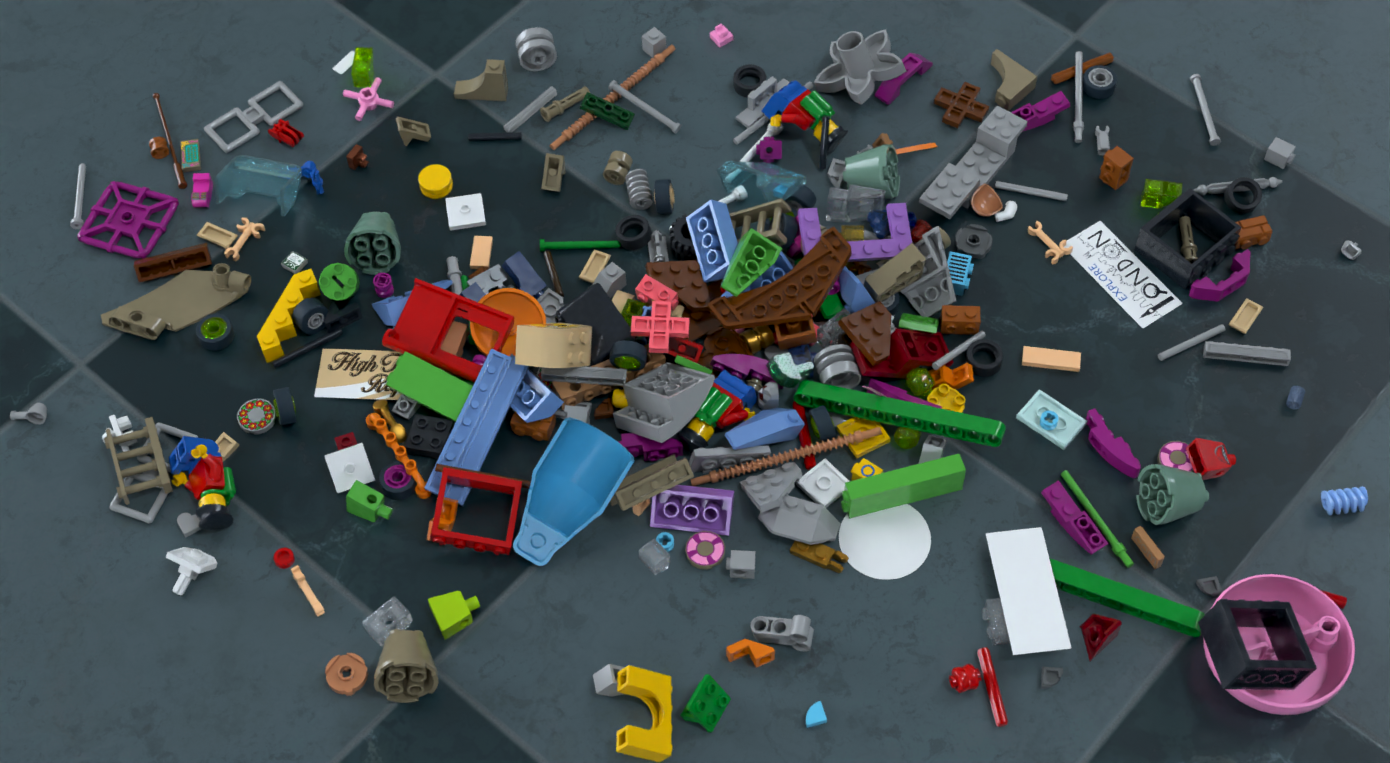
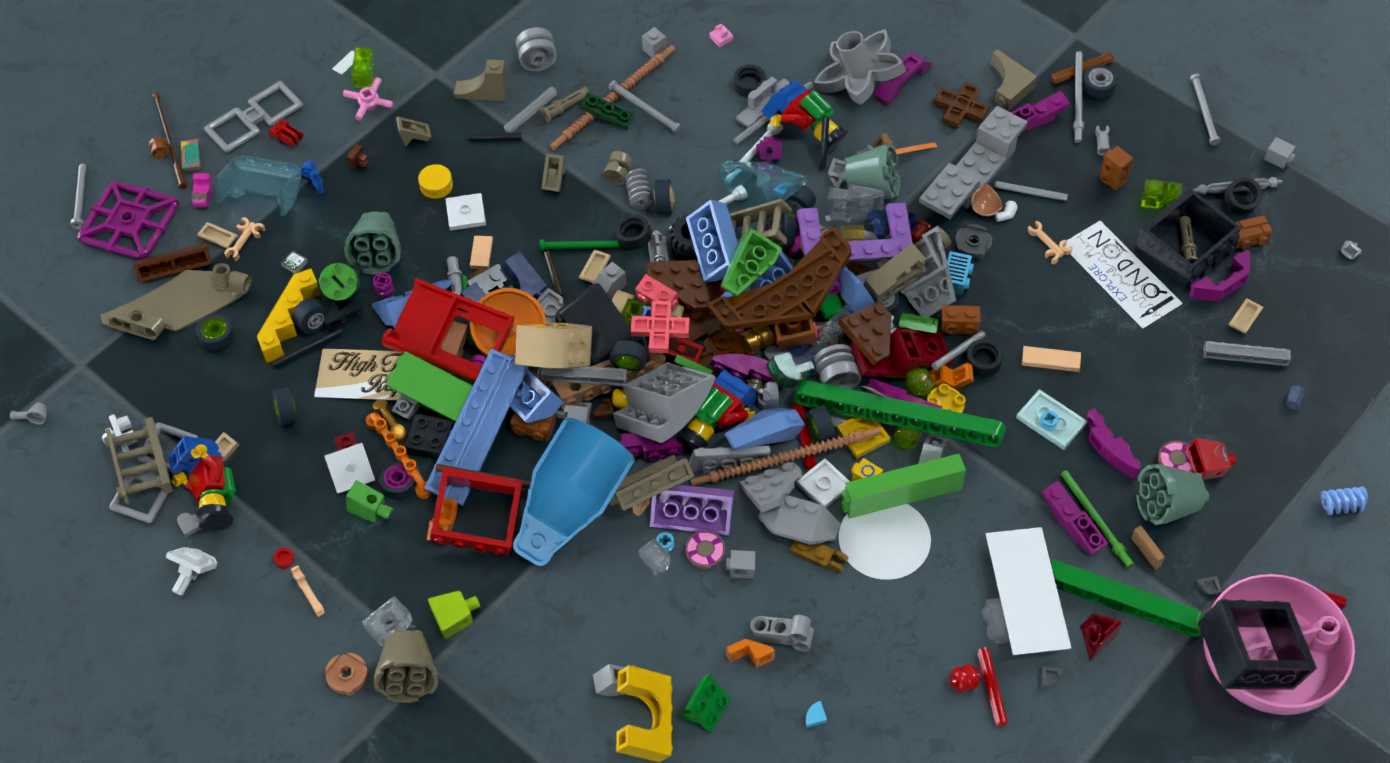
tile [237,399,277,435] -> none
light grey bar [1158,324,1225,361] -> none

